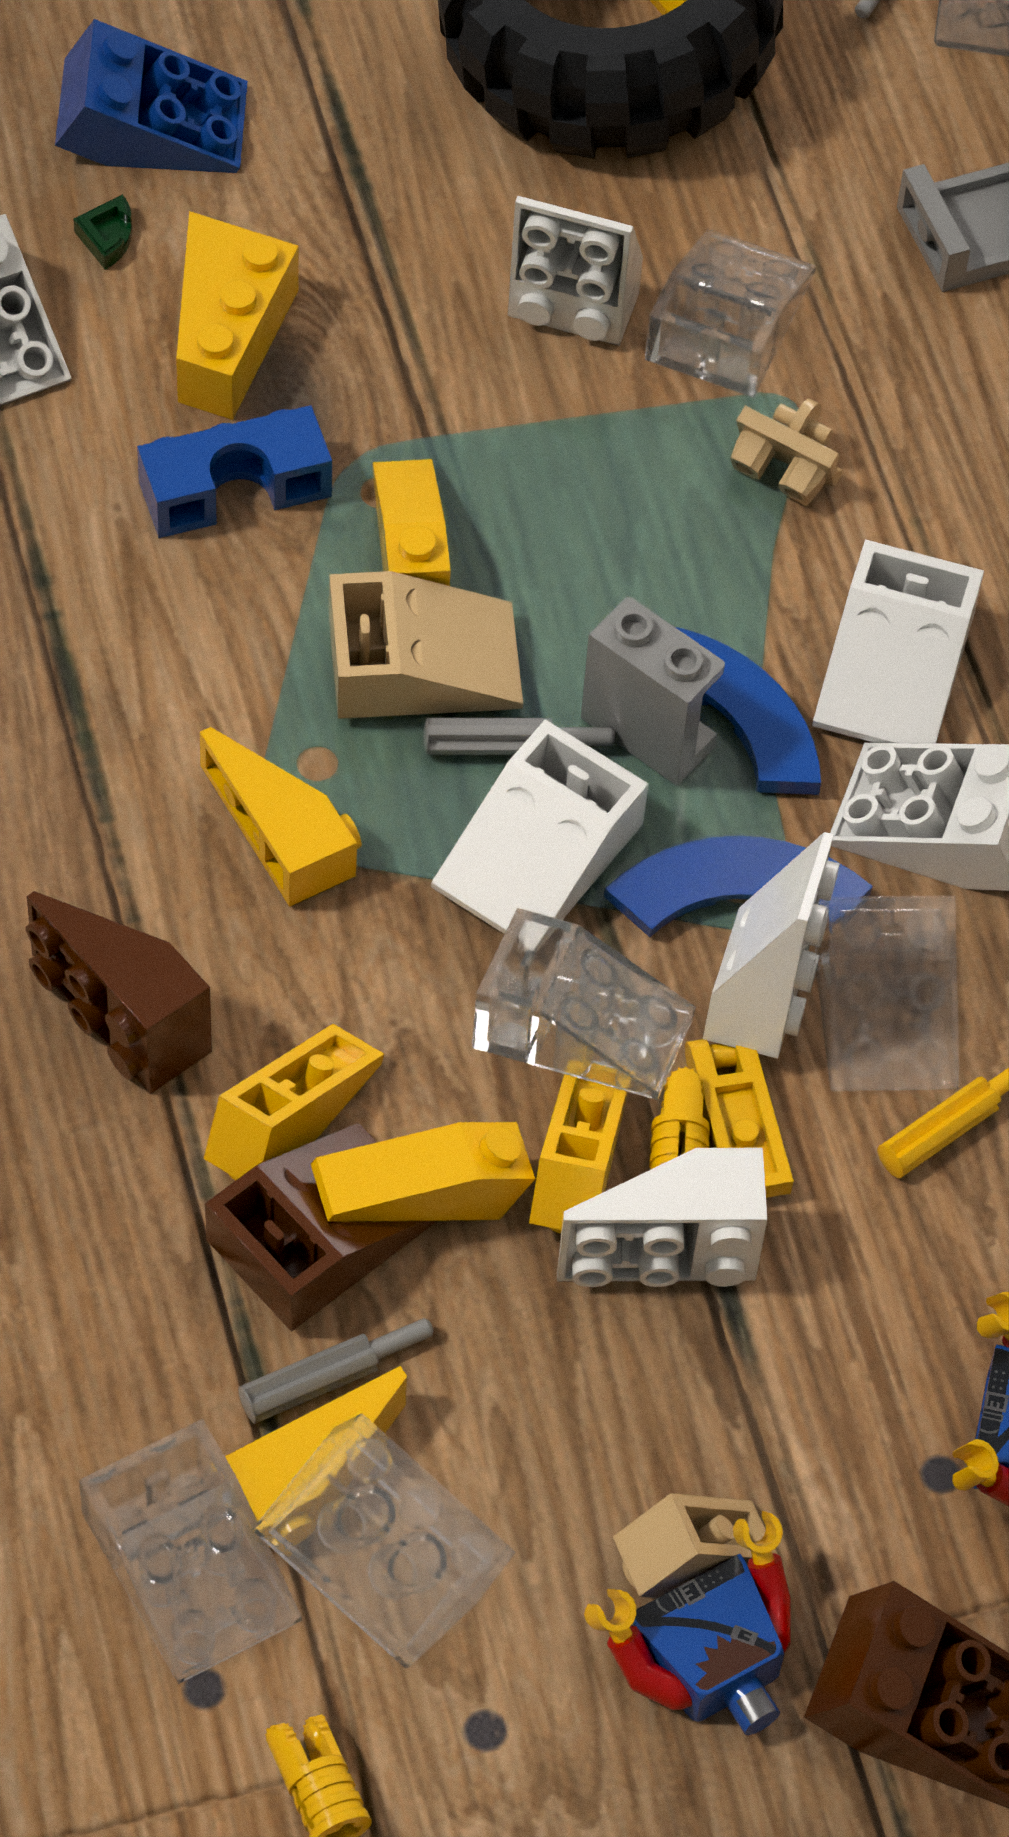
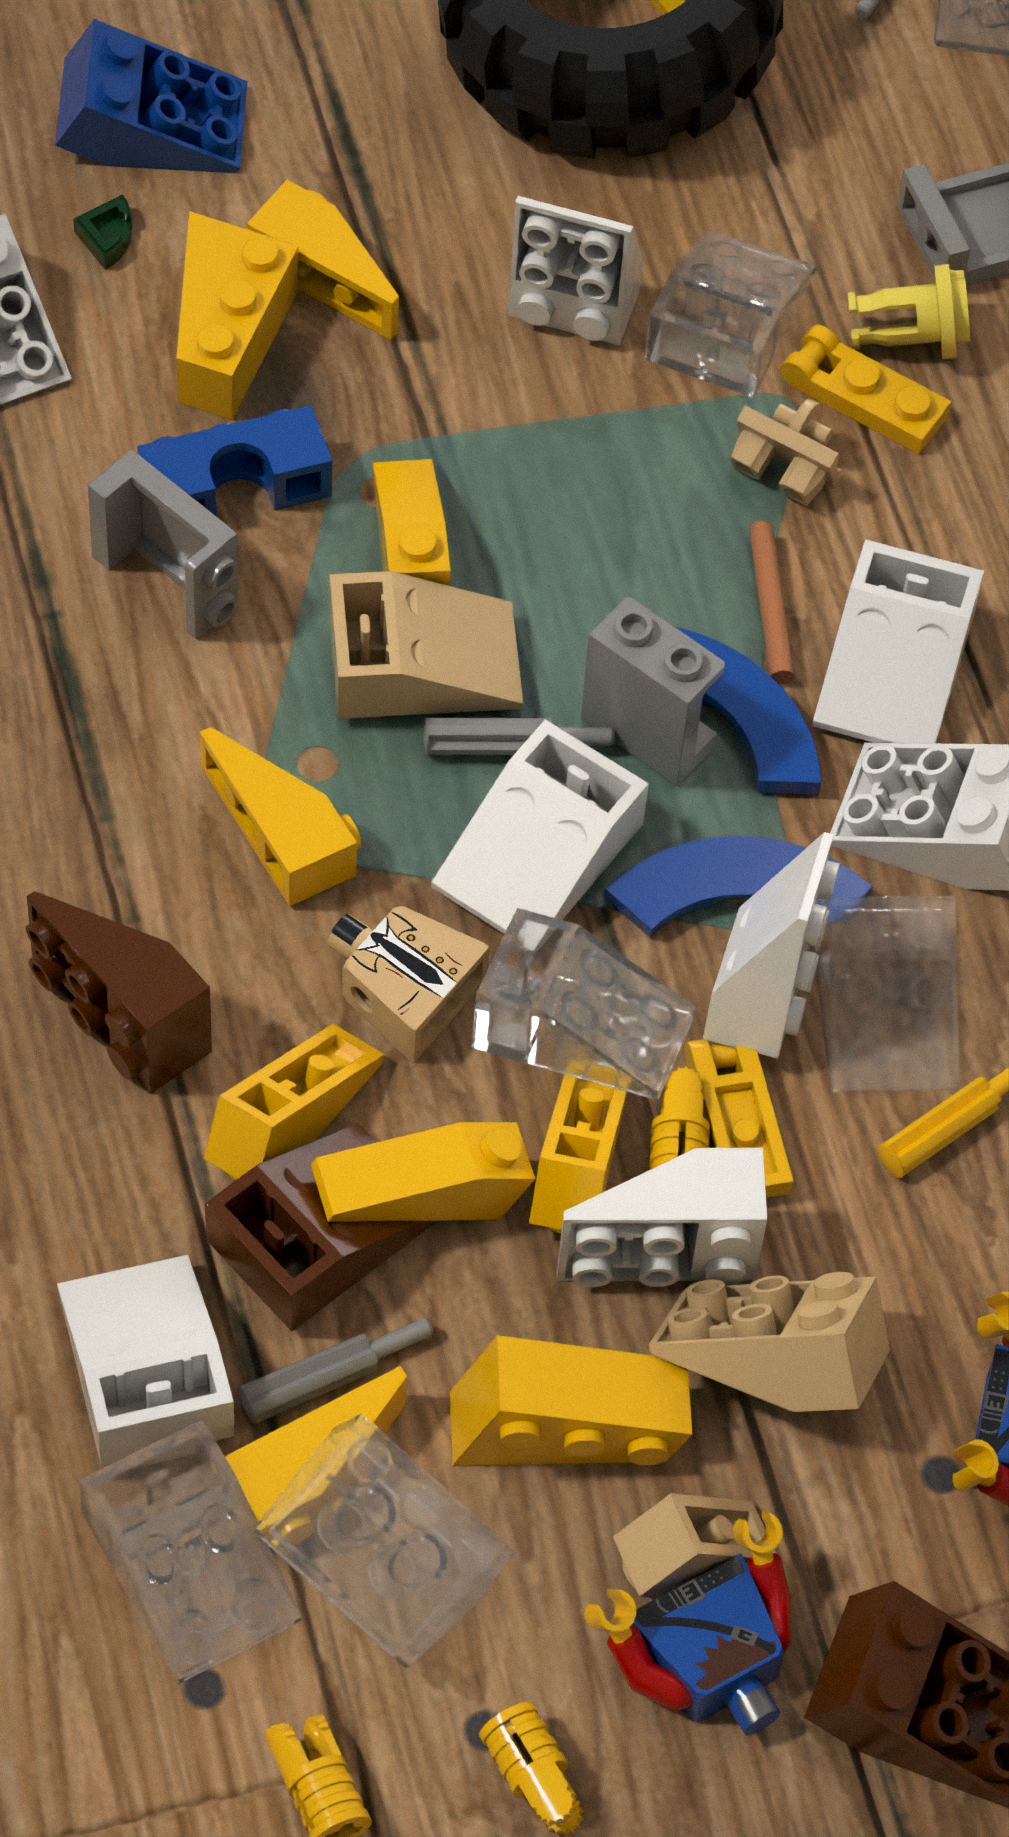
none -> white slope [57,1255,234,1467]
none -> light grey panel [87,450,239,639]
none -> yellow slope [247,180,399,340]
none -> tan torso [327,906,490,1063]
none -> yellow wedge [449,1335,692,1466]
none -> yellow hinge [479,1701,584,1836]
none -> tan slope [648,1272,890,1412]
none -> nougat bar [749,521,794,684]
none -> yellow plate [780,325,952,454]
none -> light yellow piece [848,264,971,360]

